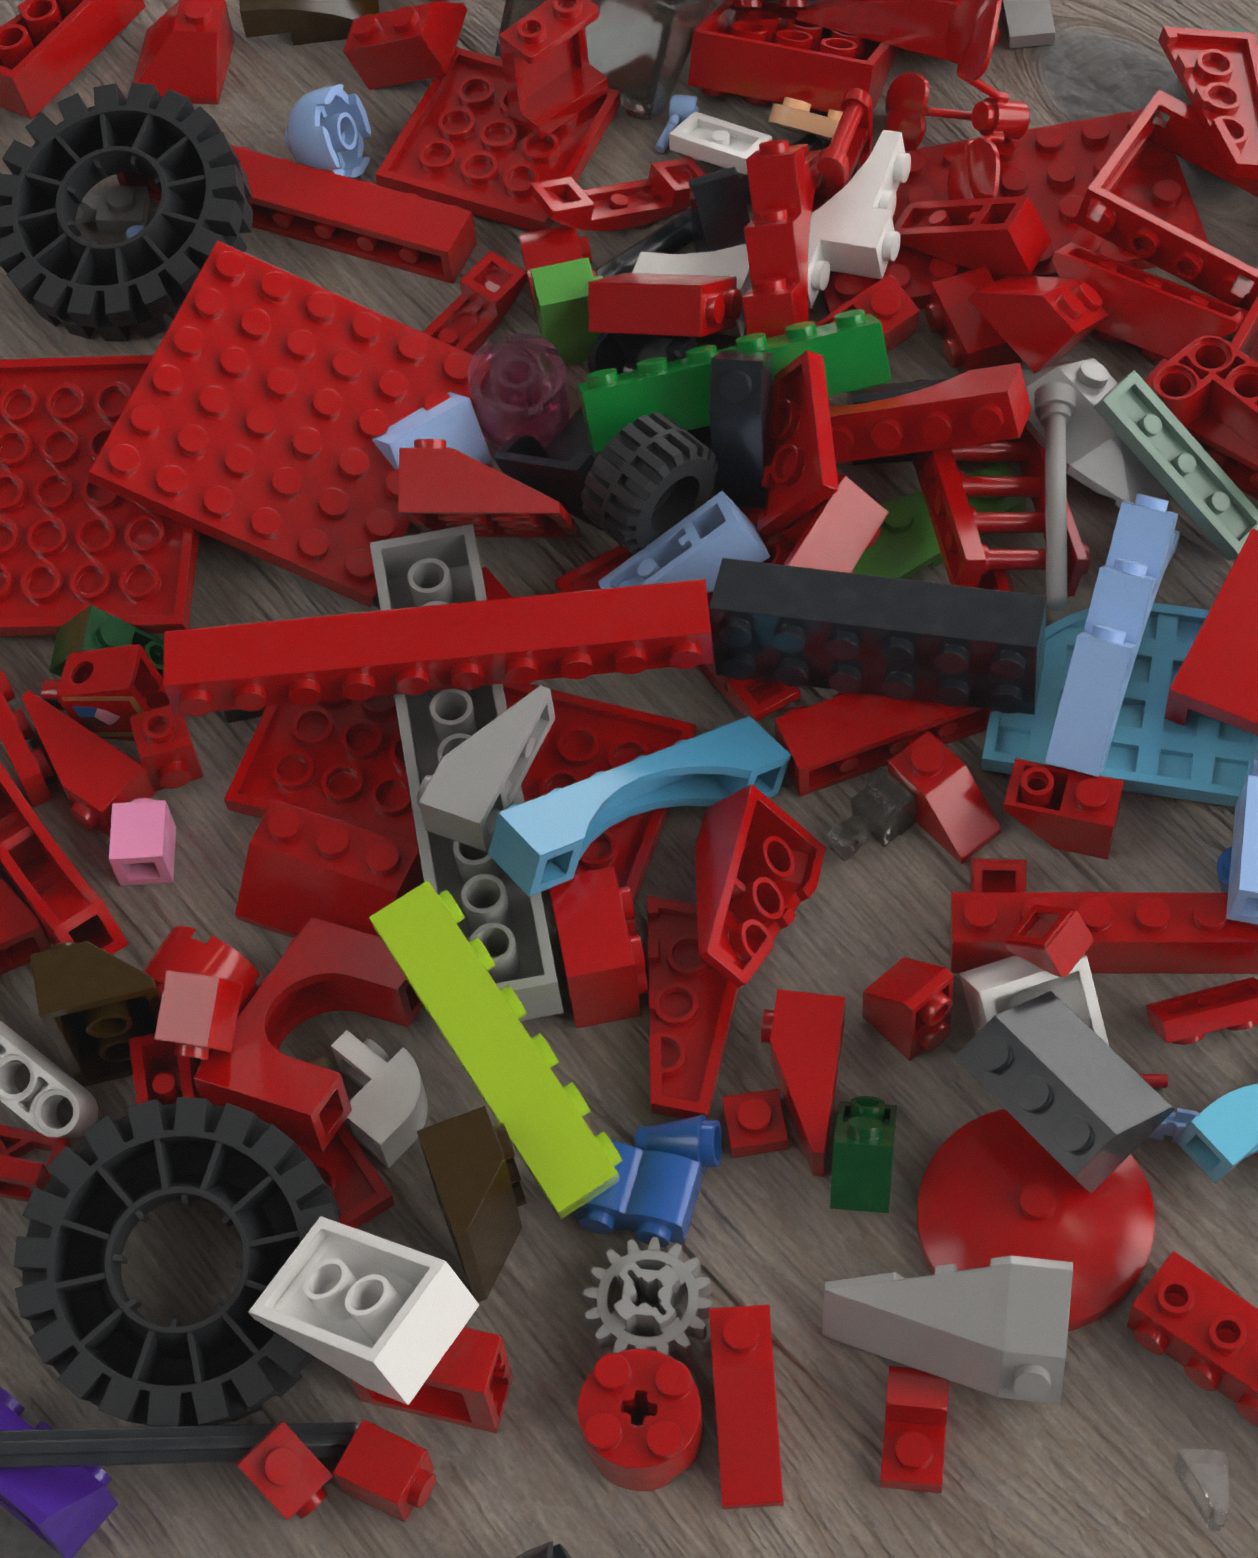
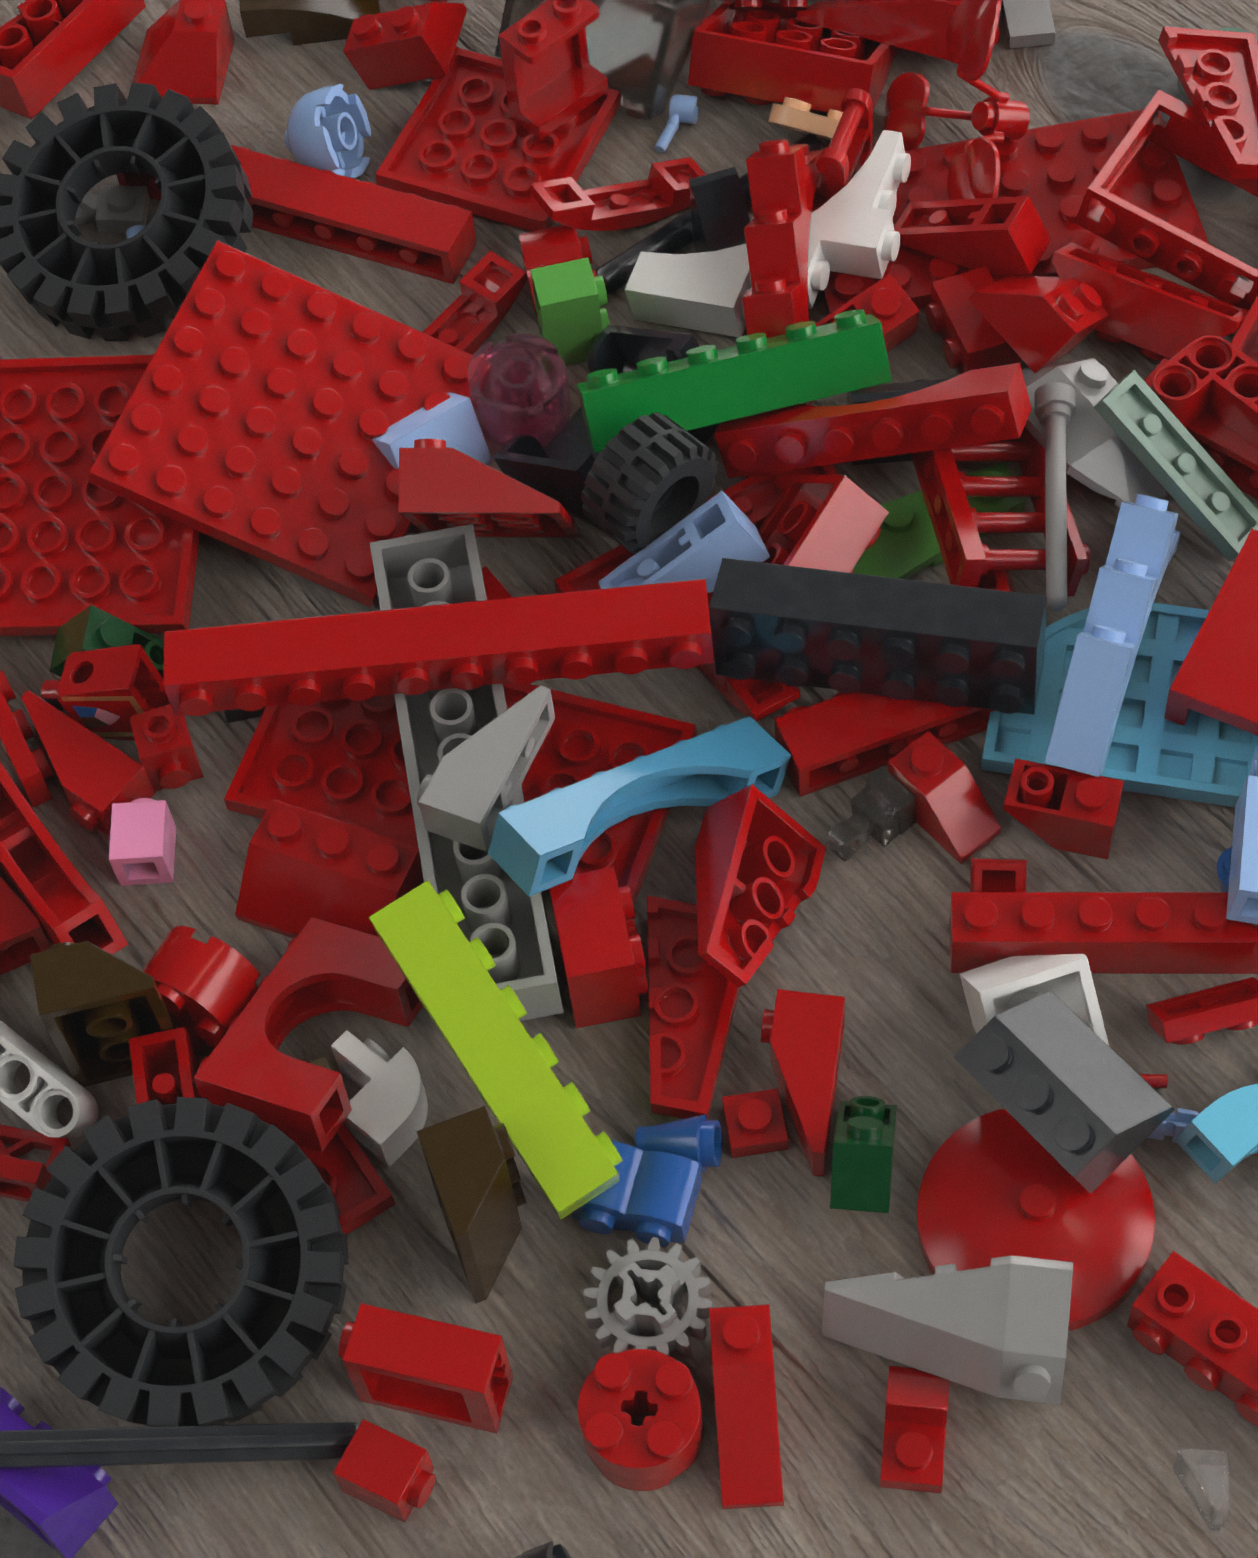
brick [154,970,243,1060] -> none
red bracket [235,1421,333,1520] -> none
white slope [248,1216,479,1405] -> none
red brick [588,273,742,337] -> none
white plate [669,111,773,175] -> none
black slope [709,350,773,508] -> none
red wing [756,350,839,537] -> none
red slope [862,957,954,1061] -> none
red slope [1004,905,1093,978] -> none

